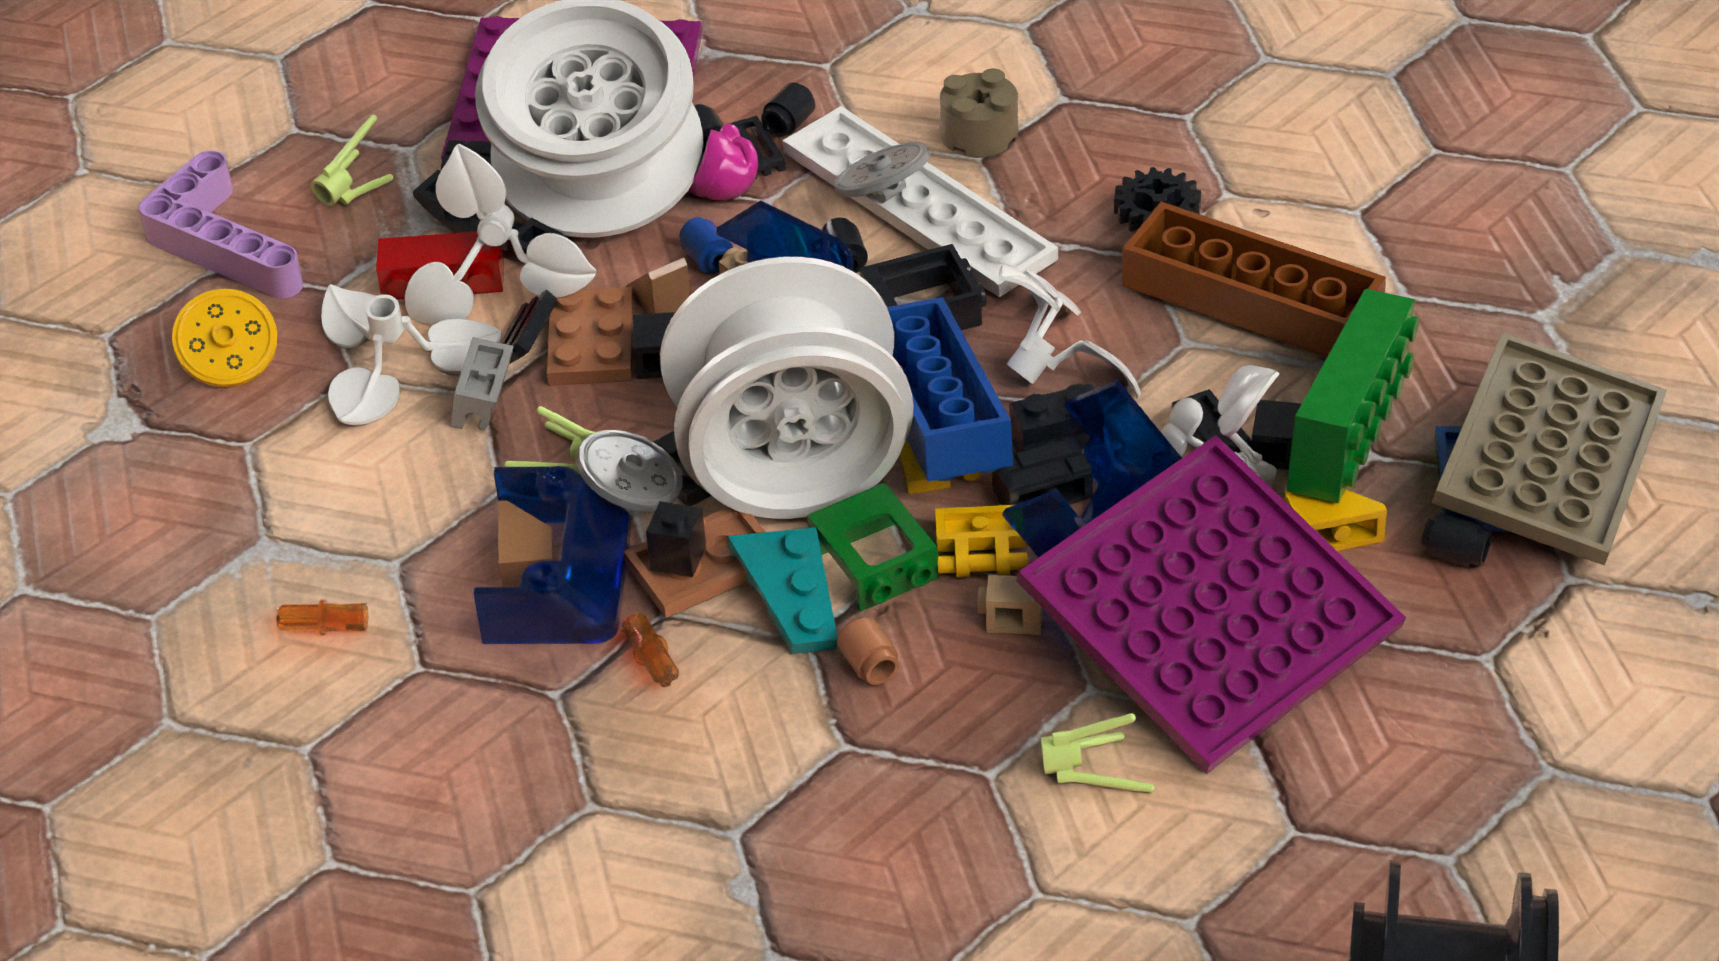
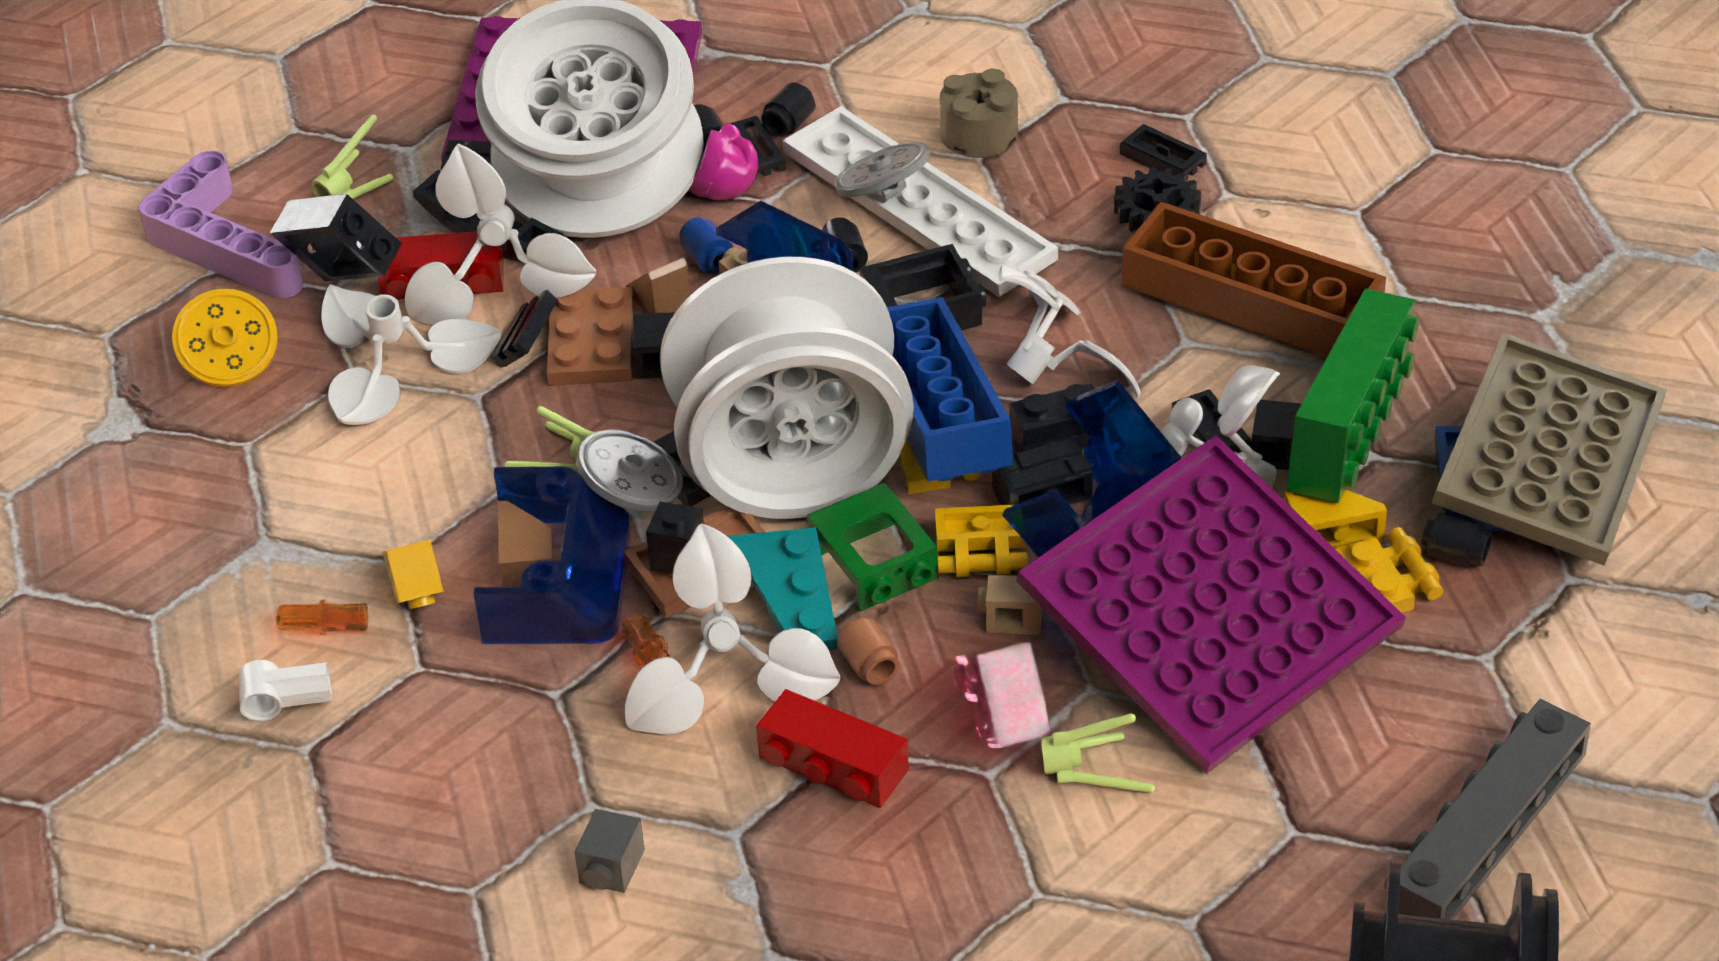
light grey hinge [450,337,514,430] -> none
none -> white piece [239,660,332,721]
none -> black window [270,194,402,281]
none -> yellow slope [382,539,444,609]
none -> dark grey brick [575,809,645,893]
none -> white plant [625,524,840,735]
none -> red brick [756,689,909,808]
none -> clear pink brick [953,642,1053,748]
none -> black tile [1120,124,1207,181]
none -> yellow plate [1334,527,1444,613]
none -> dark grey piece [1385,698,1591,920]

